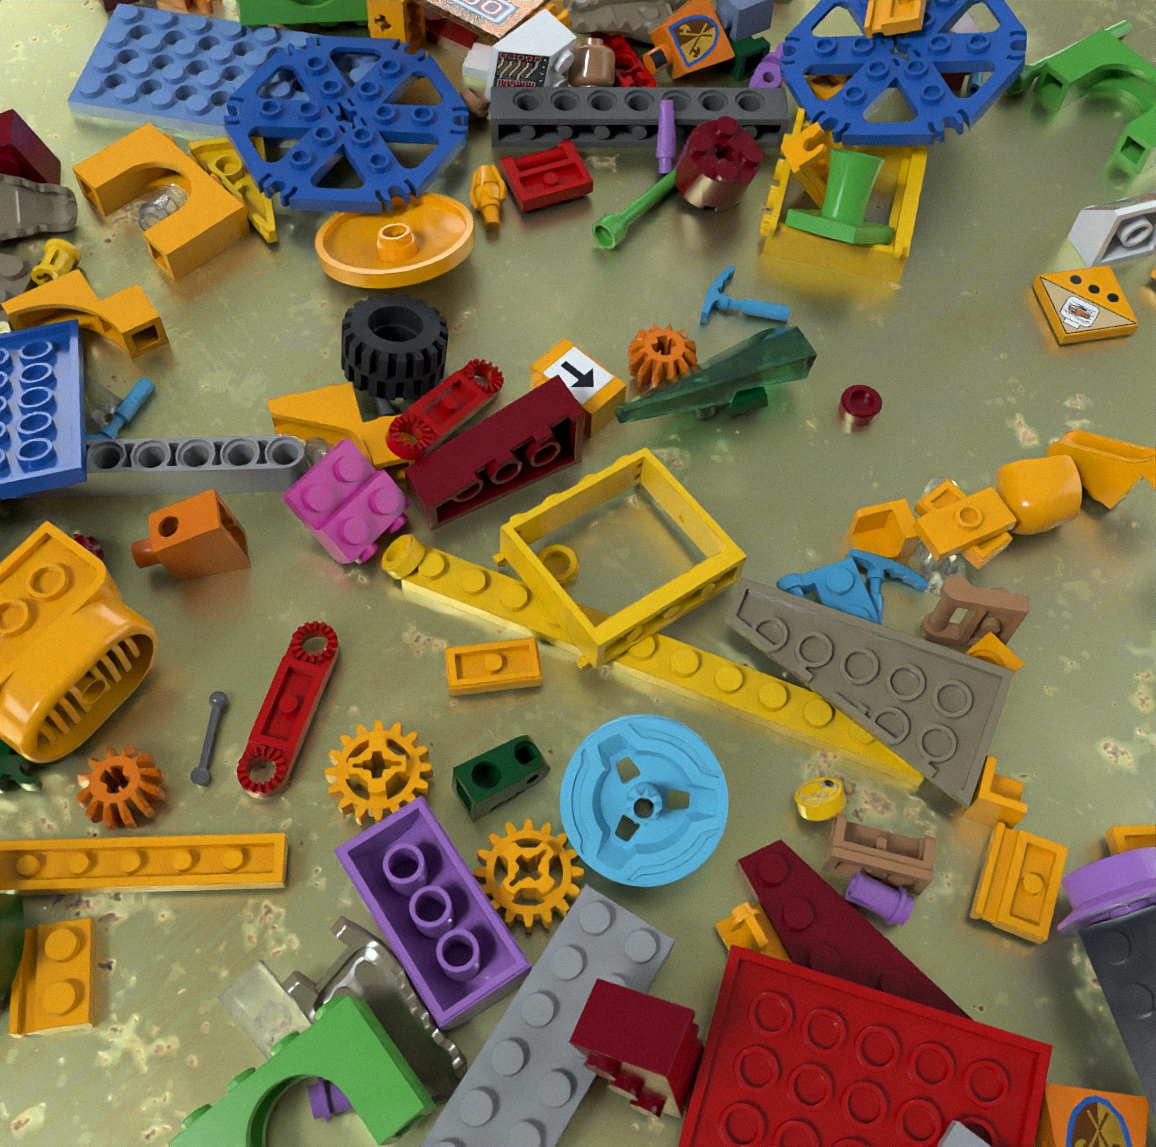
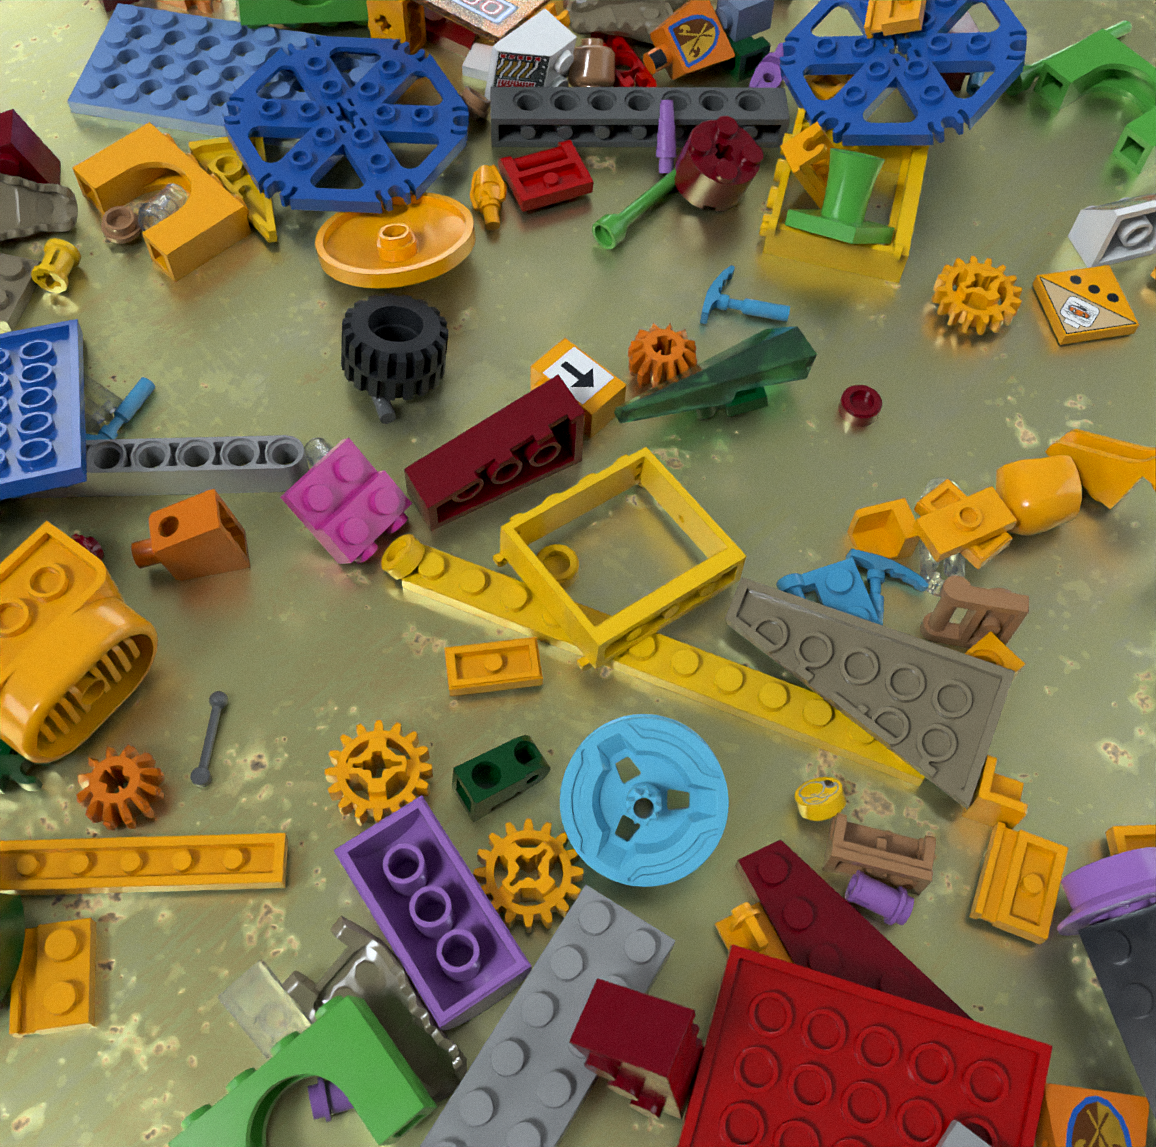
light orange arch [1,269,169,359] -> none
red plate [236,621,340,799] -> none
light orange arch [267,382,417,484] -> none
red plate [385,359,504,460] -> none
none -> medium nougat plate [101,206,142,244]
none -> light orange gear [932,256,1022,335]

